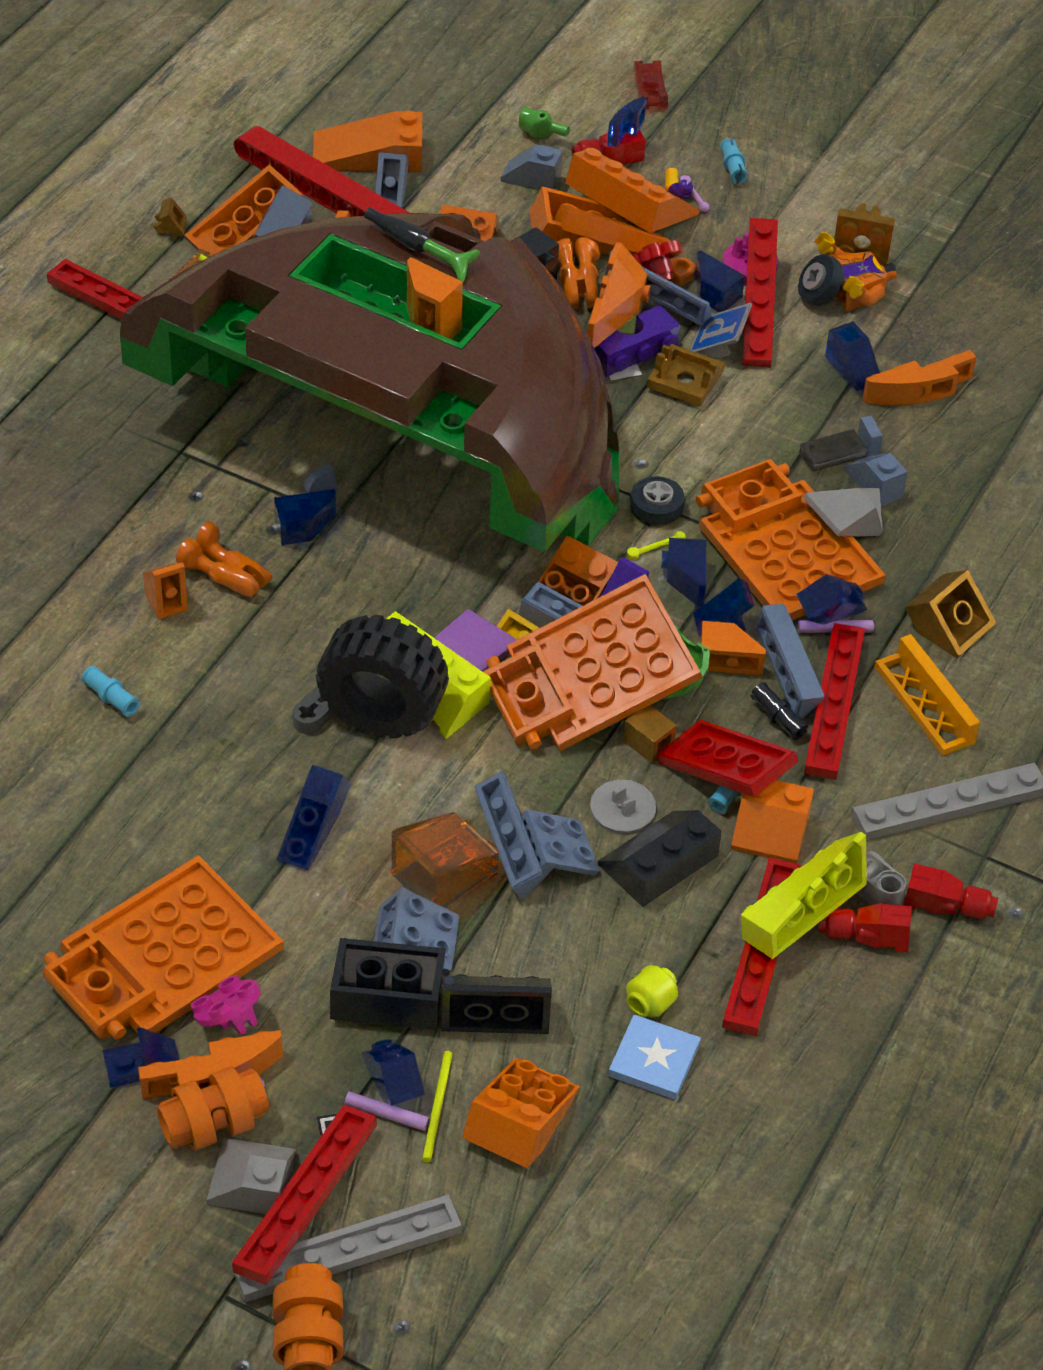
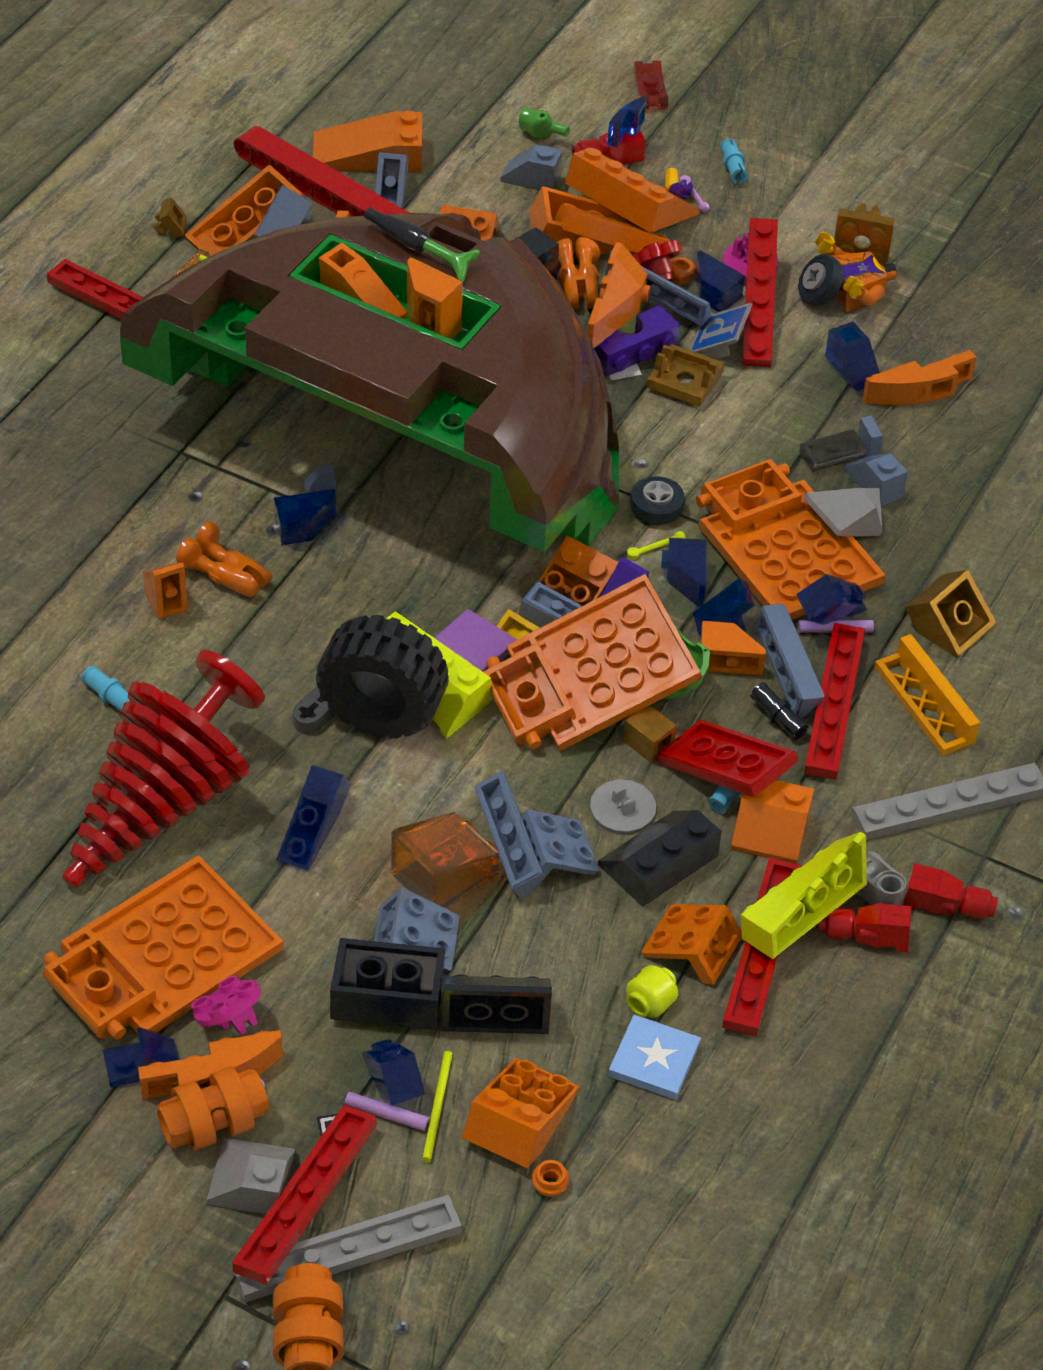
none -> red plant [62,649,265,888]
none -> orange slope [319,243,408,319]
none -> orange plate [532,1160,569,1197]
none -> orange bracket [642,904,742,985]

